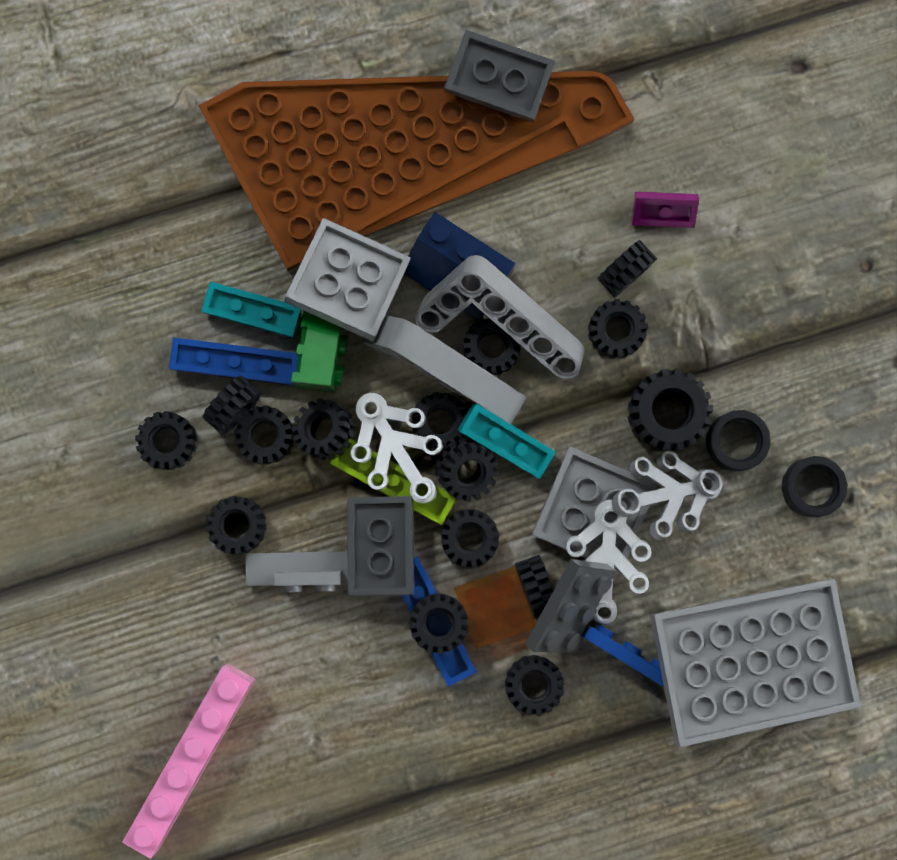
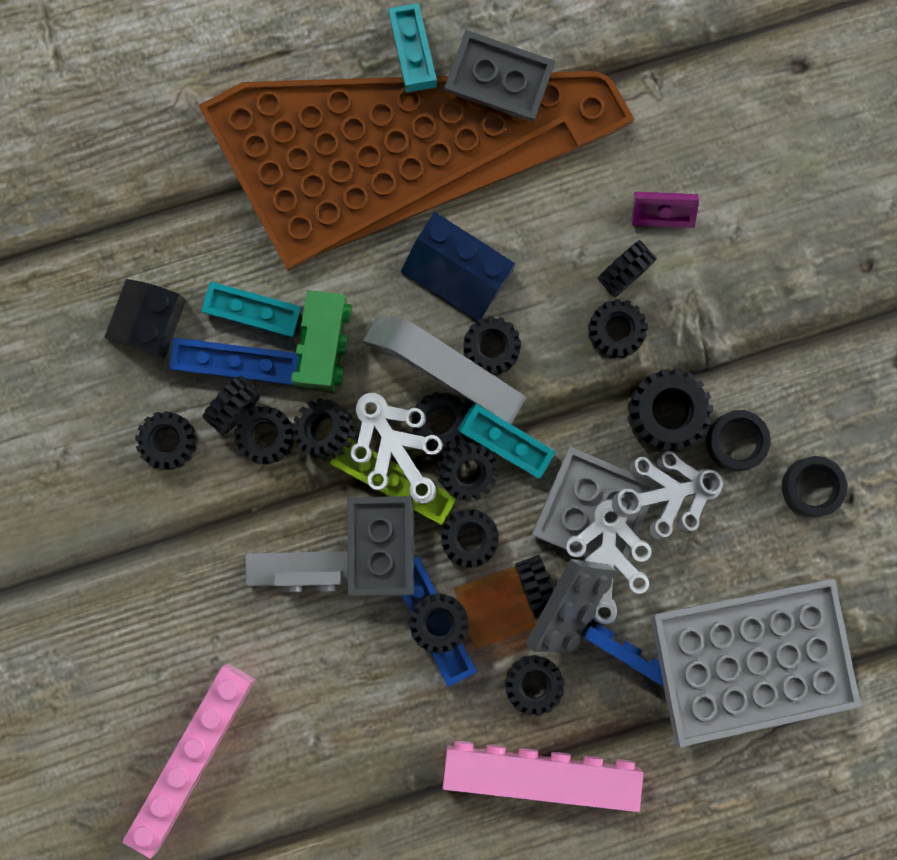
black tyre [206,496,267,554] -> none
light grey plate [284,218,411,341] -> none
light grey beam [415,255,585,379] -> none
none -> black slope [104,279,186,359]
none -> teal plate [388,3,437,93]
none -> bright pink brick [443,741,644,812]

